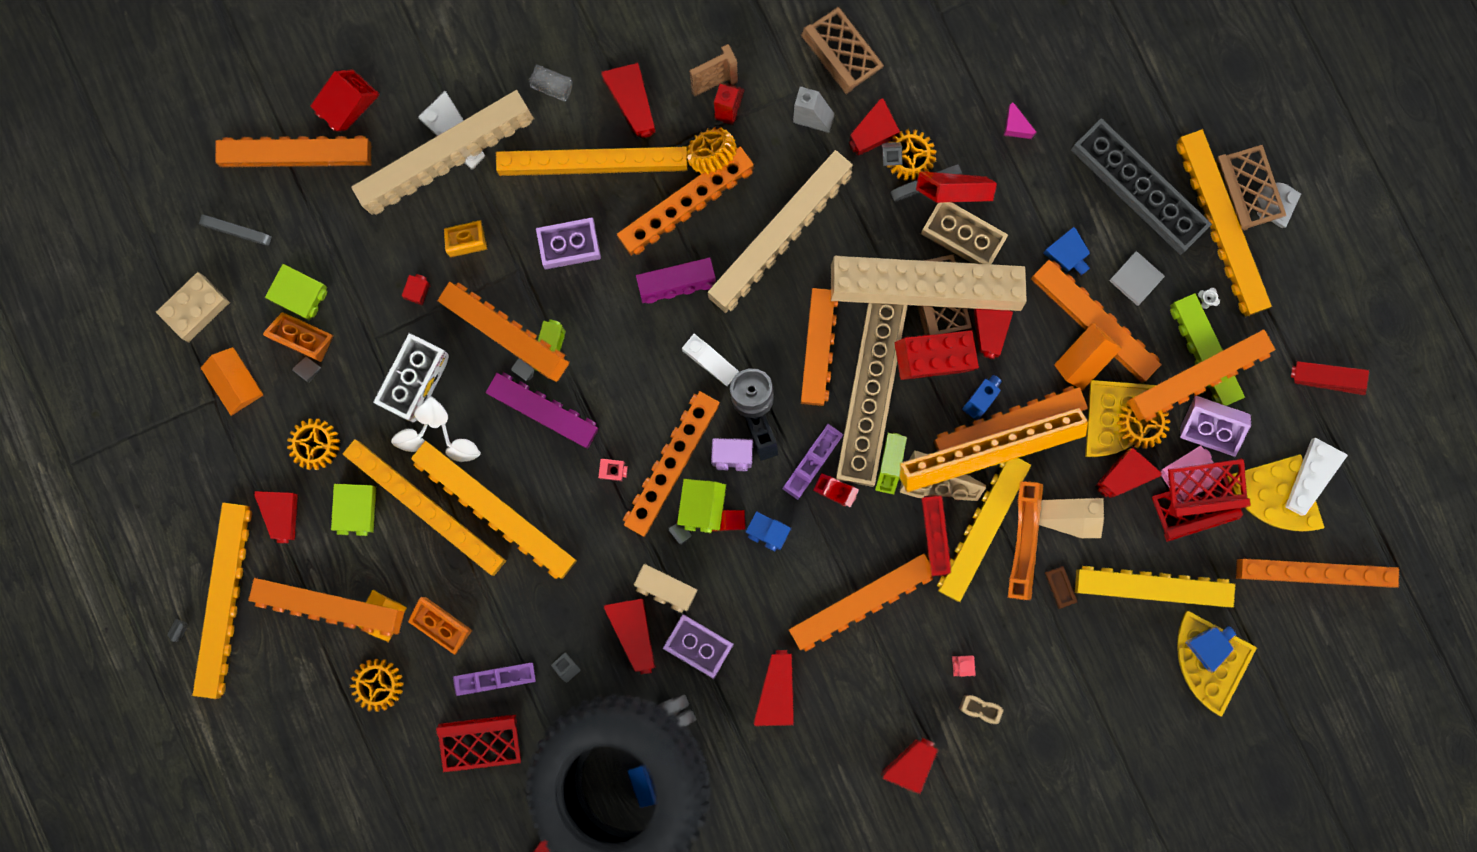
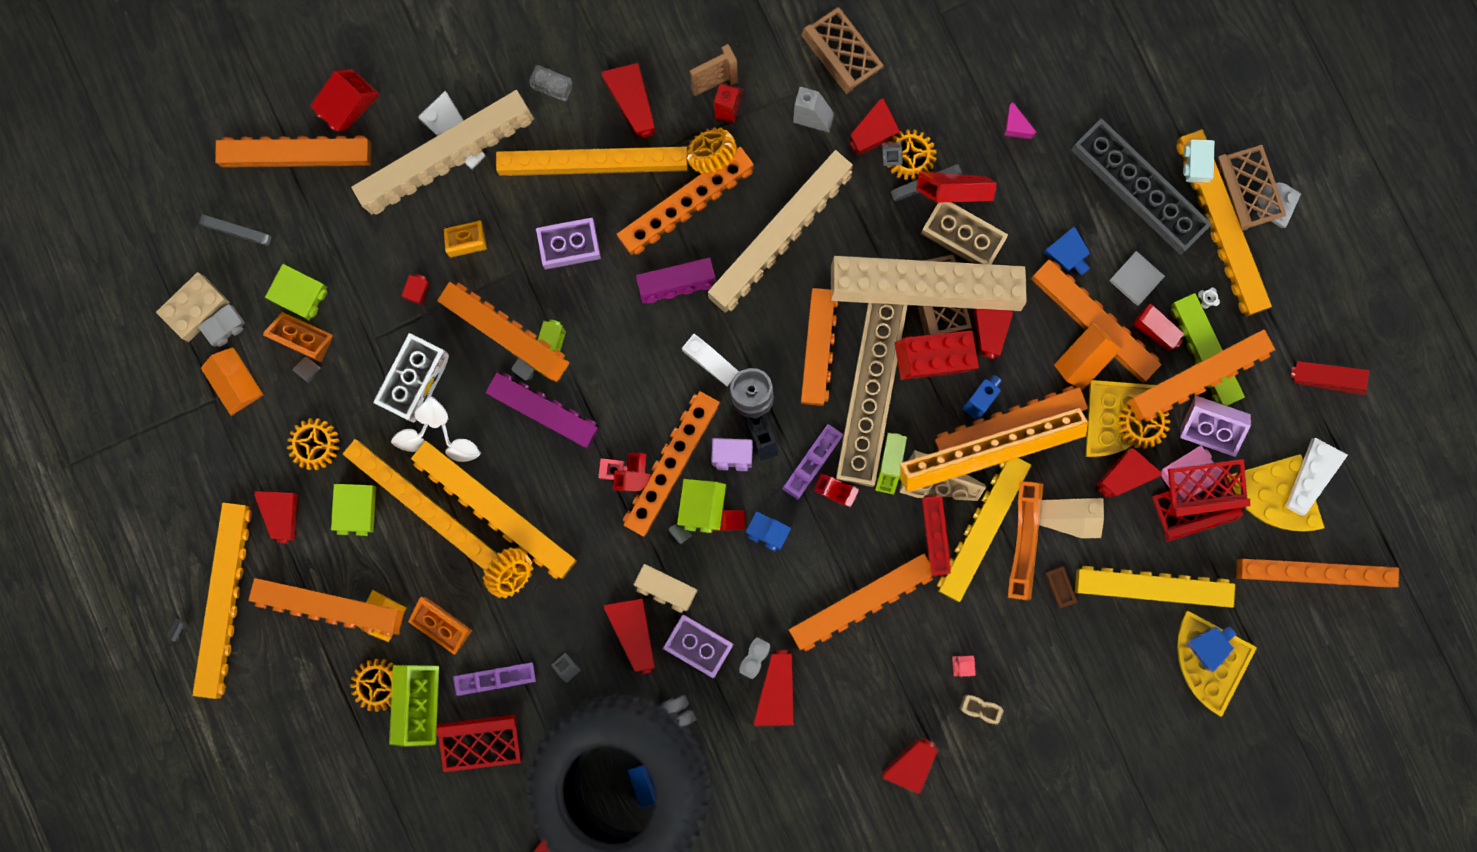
none -> light grey brick [198,304,246,347]
none -> lime brick [390,665,439,746]
none -> light orange gear [482,547,533,598]
none -> red brick [613,453,651,491]
none -> light grey brick [740,637,770,679]
none -> slope [1132,304,1184,351]
none -> light aqua brick [1183,140,1214,183]

